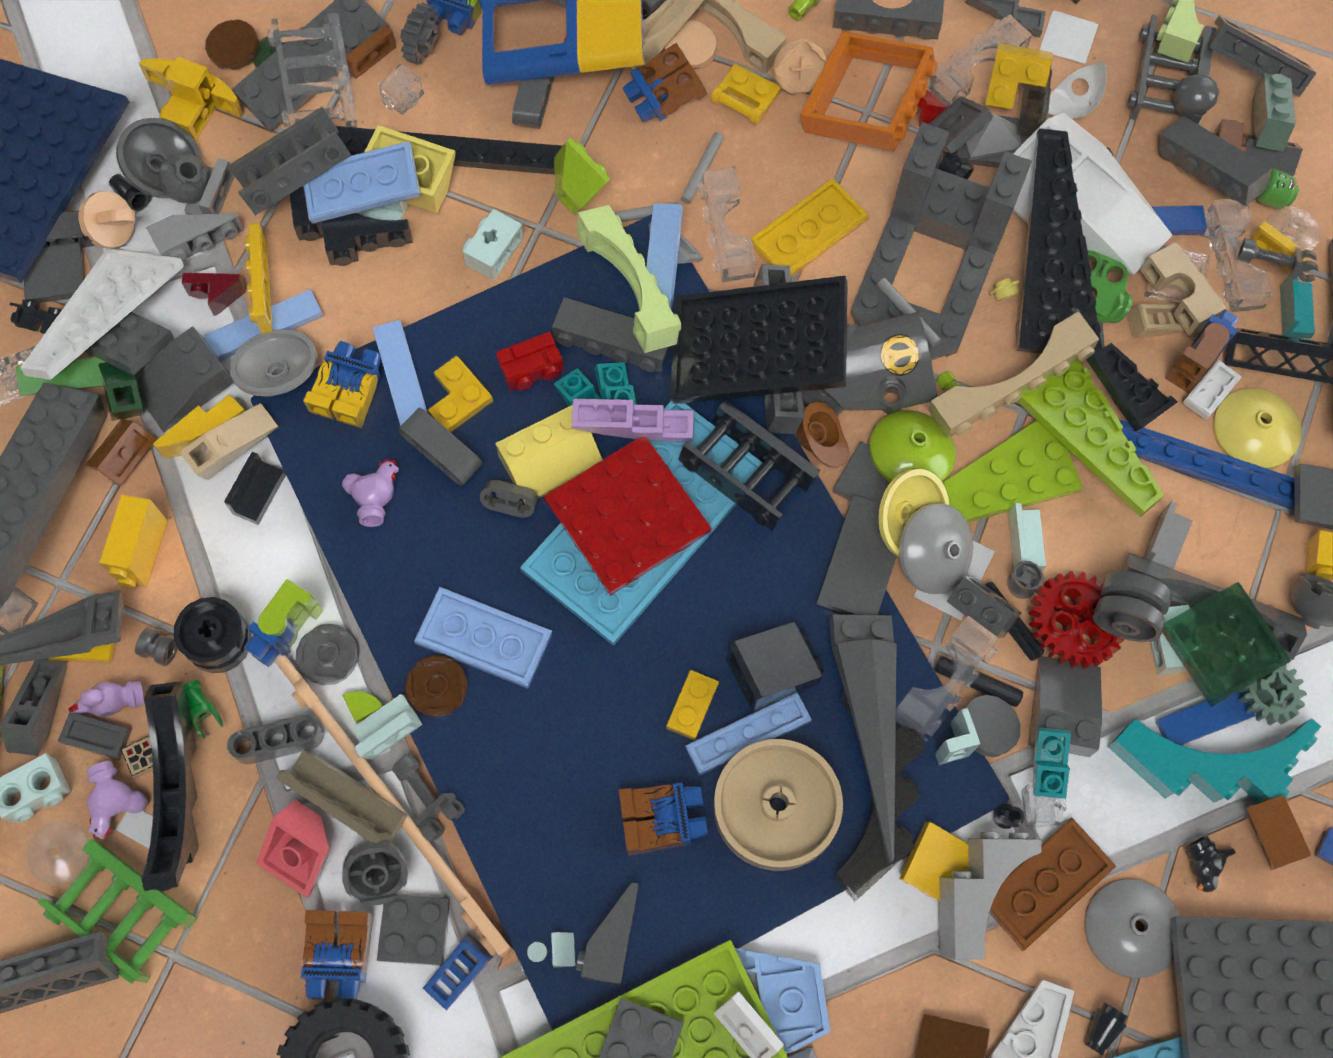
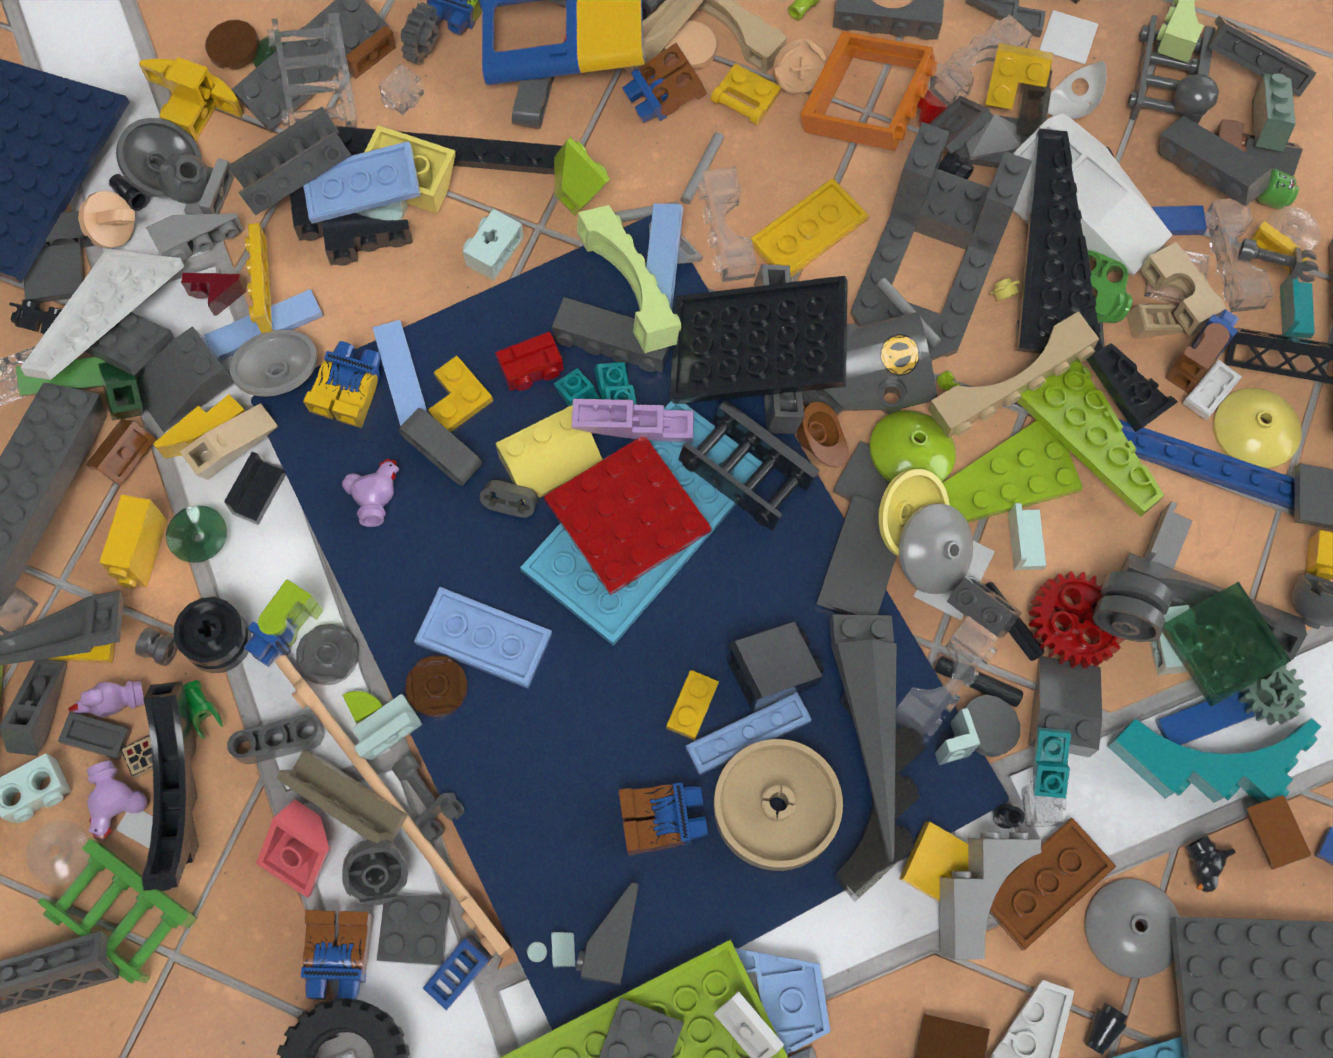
flat silver wheel [1007,561,1044,599] -> none
none -> clear green dish [166,505,227,563]

